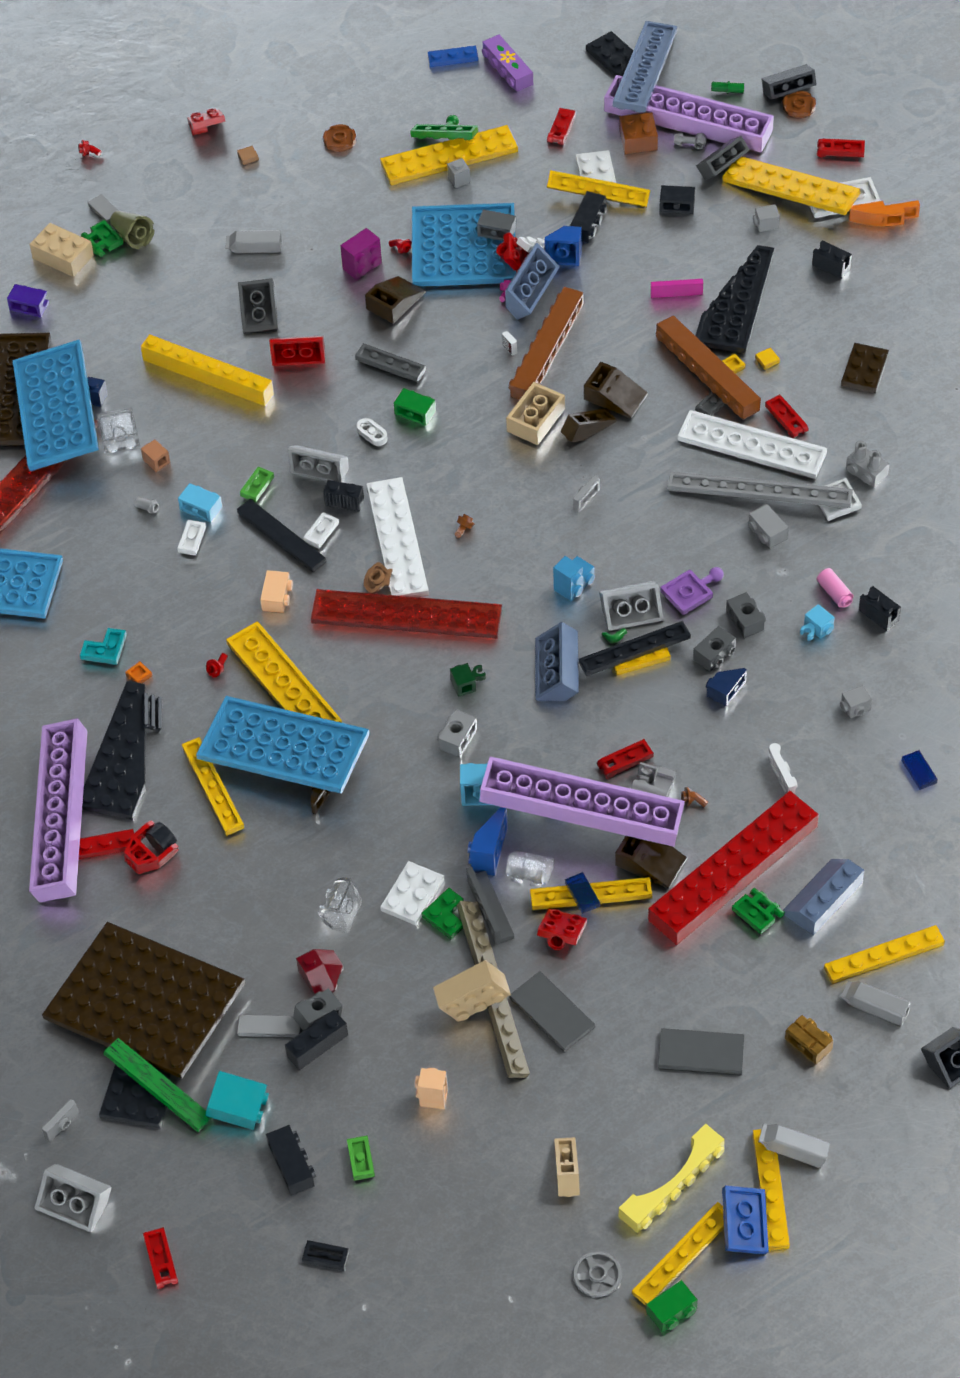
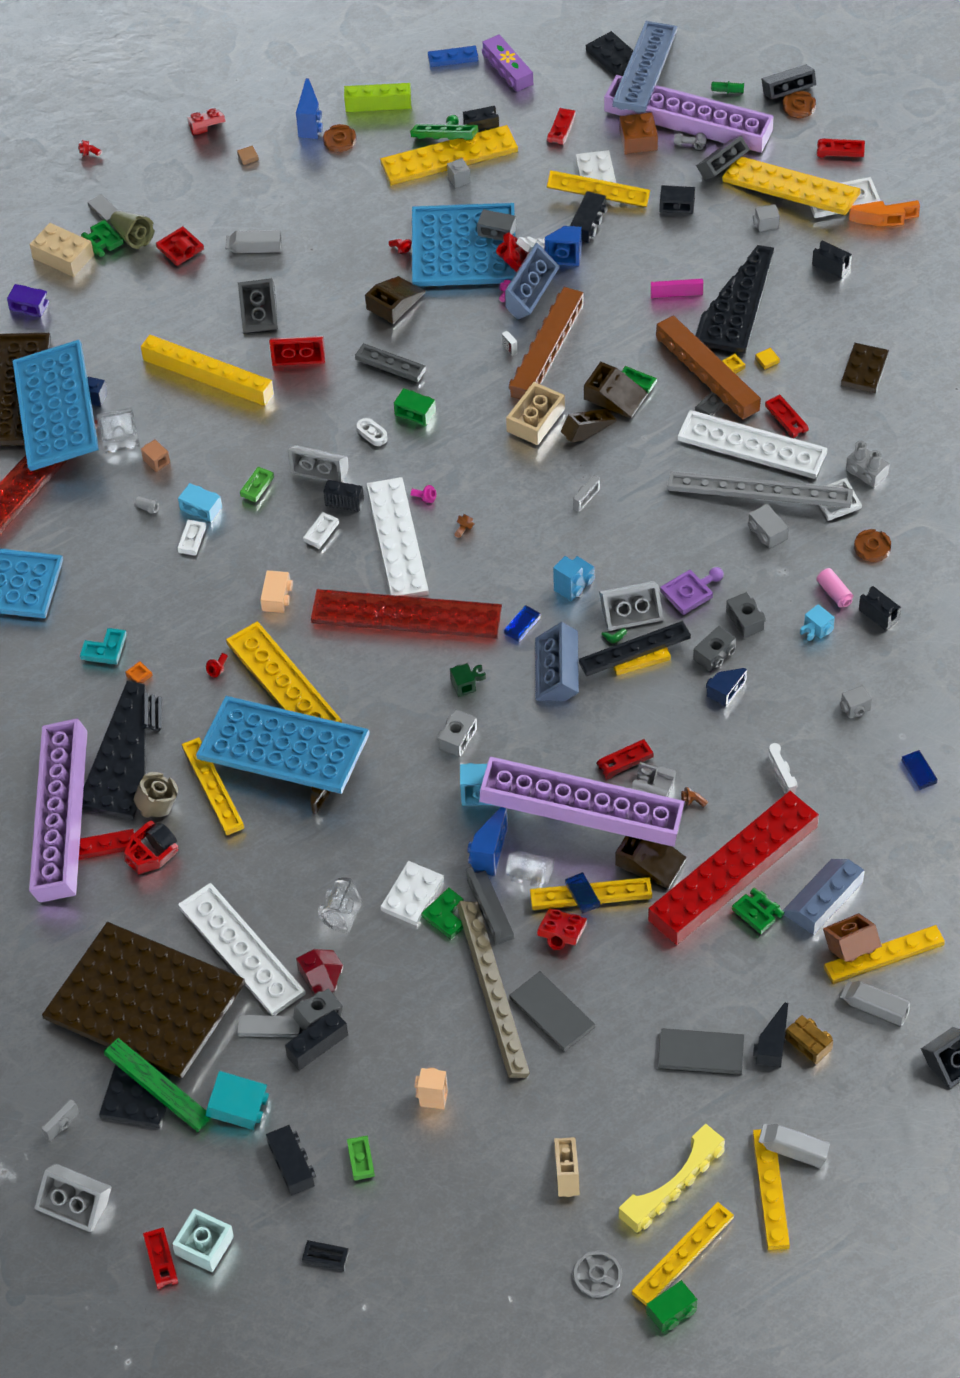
black tile [237,499,326,572] -> none
magenta brick [340,228,382,280] -> none
medium nougat animal [364,562,393,594] -> none
tan brick [433,960,511,1022] -> none
blue plate [722,1185,769,1254] -> none
none -> dark tan brick [134,772,178,818]
none -> red plate [156,226,204,266]
none -> light aqua brick [172,1209,234,1273]
none -> white plate [178,883,306,1016]
none -> blue slope [296,78,323,139]
none -> lime slope [344,83,412,112]
none -> dark pink plate [410,485,437,503]
none -> black brick [463,105,499,132]
none -> clear blue tile [504,605,541,642]
none -> green plate [621,366,657,394]
none -> black slope [753,1002,789,1067]
none -> dark orange brick [823,913,882,962]
none -> dark orange tile [854,529,891,562]

